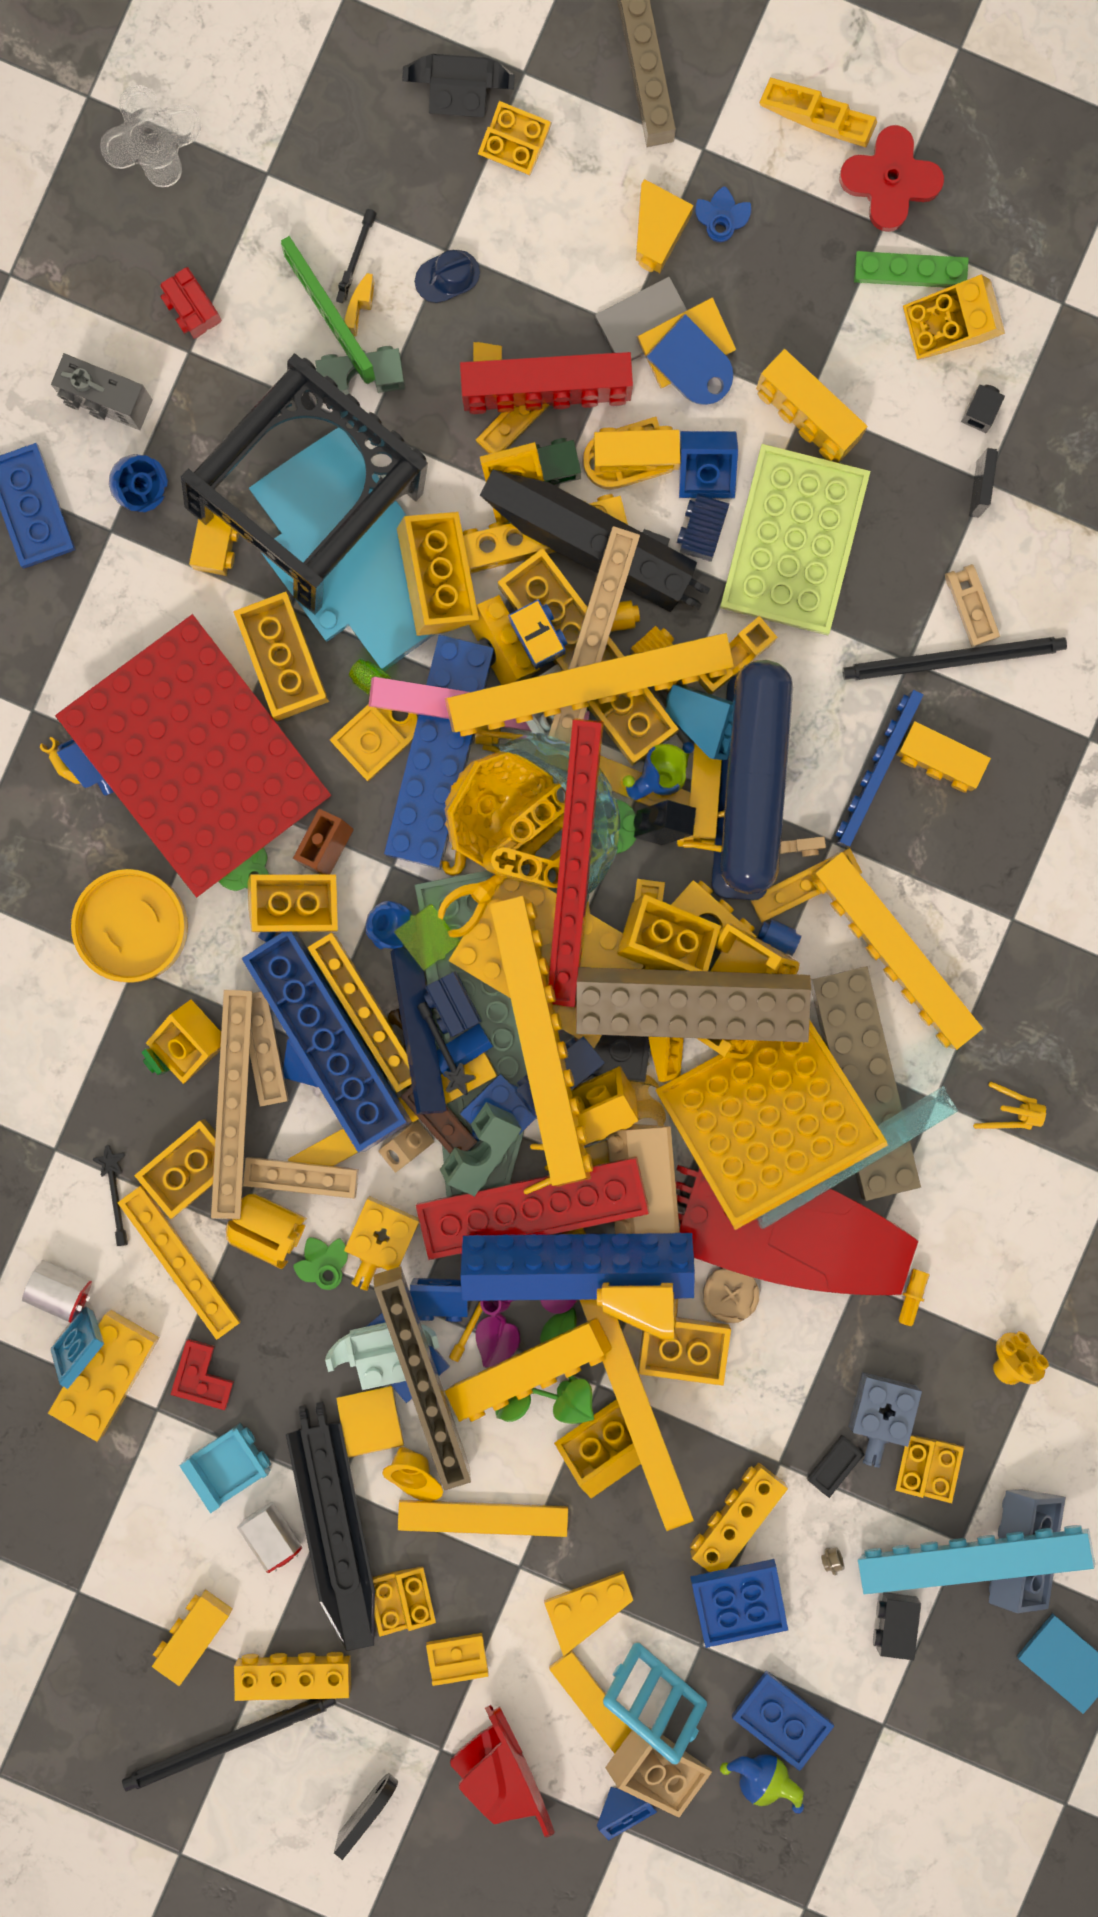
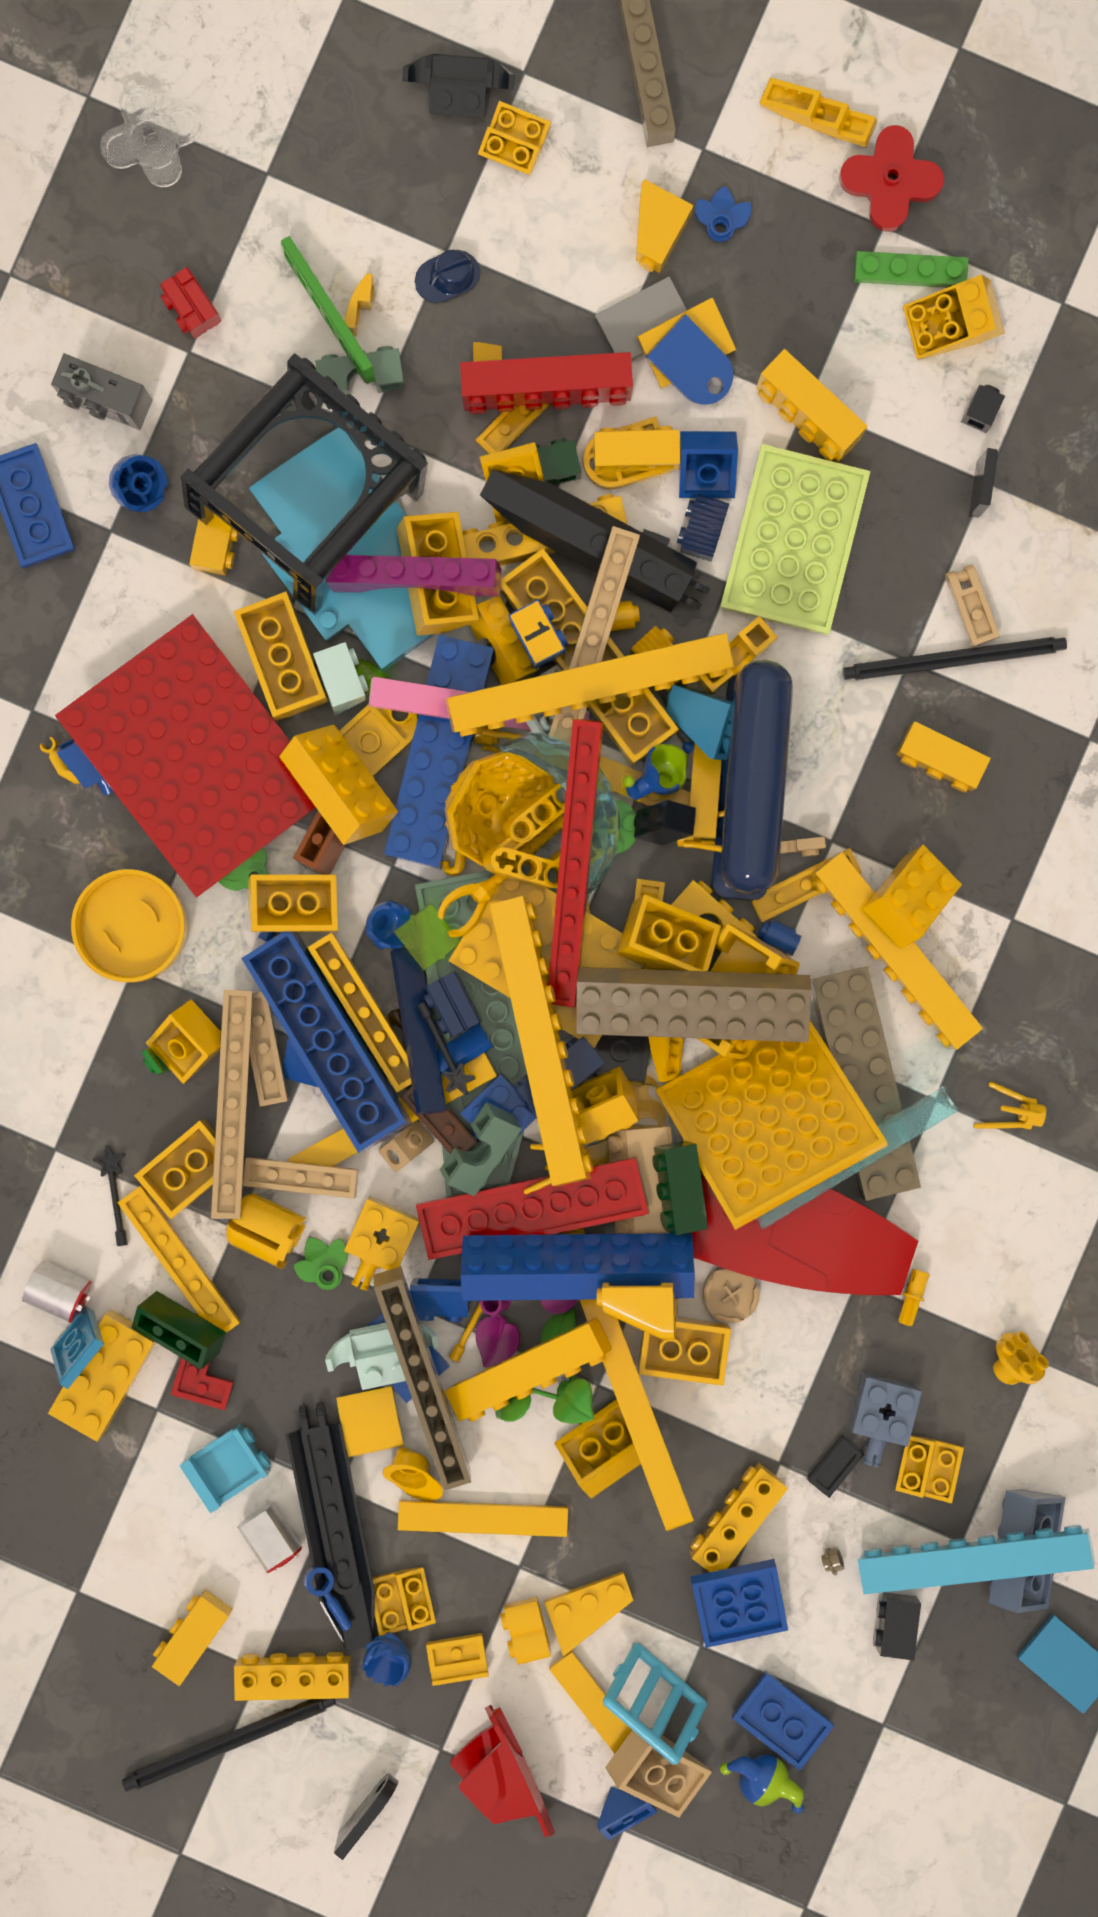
black piece [336,209,377,304] -> none
blue plate [835,690,924,849] -> none
none -> dark green brick [131,1291,226,1370]
none -> yellow brick [279,724,398,845]
none -> blue piece [304,1566,353,1631]
none -> light aqua slope [313,642,369,715]
none -> magenta arch [325,555,502,597]
none -> blue hair [362,1632,412,1687]
none -> yellow brick [500,1596,552,1665]
none -> dark green brick [652,1141,708,1235]
none -> yellow brick [862,844,962,949]

